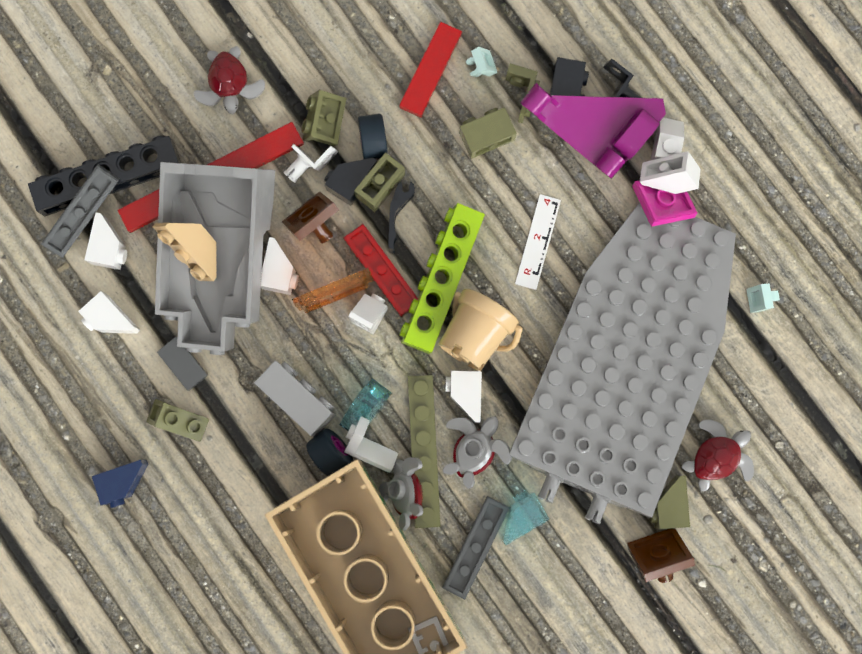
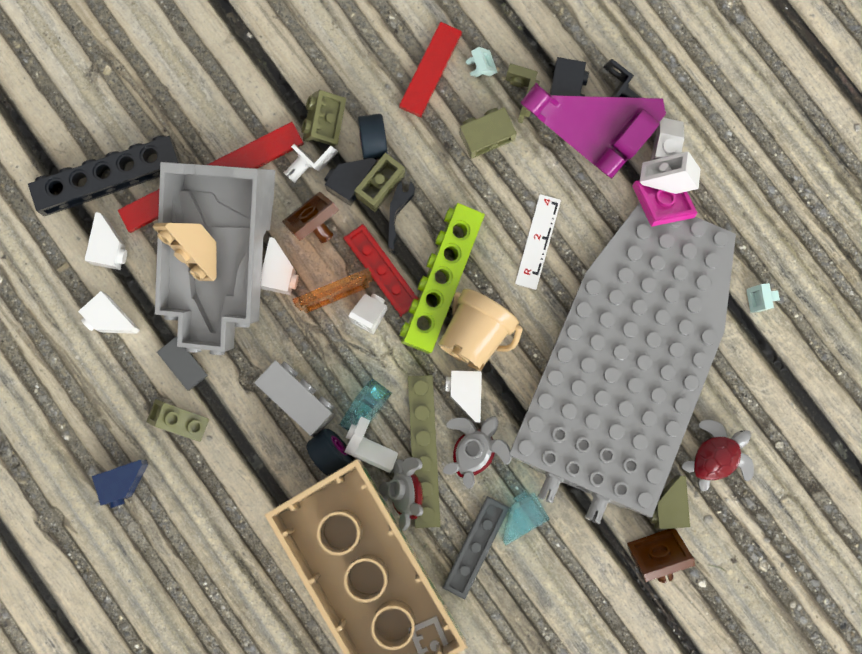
dark grey tile [41,164,119,258] -> none
animal [194,46,265,115] -> none

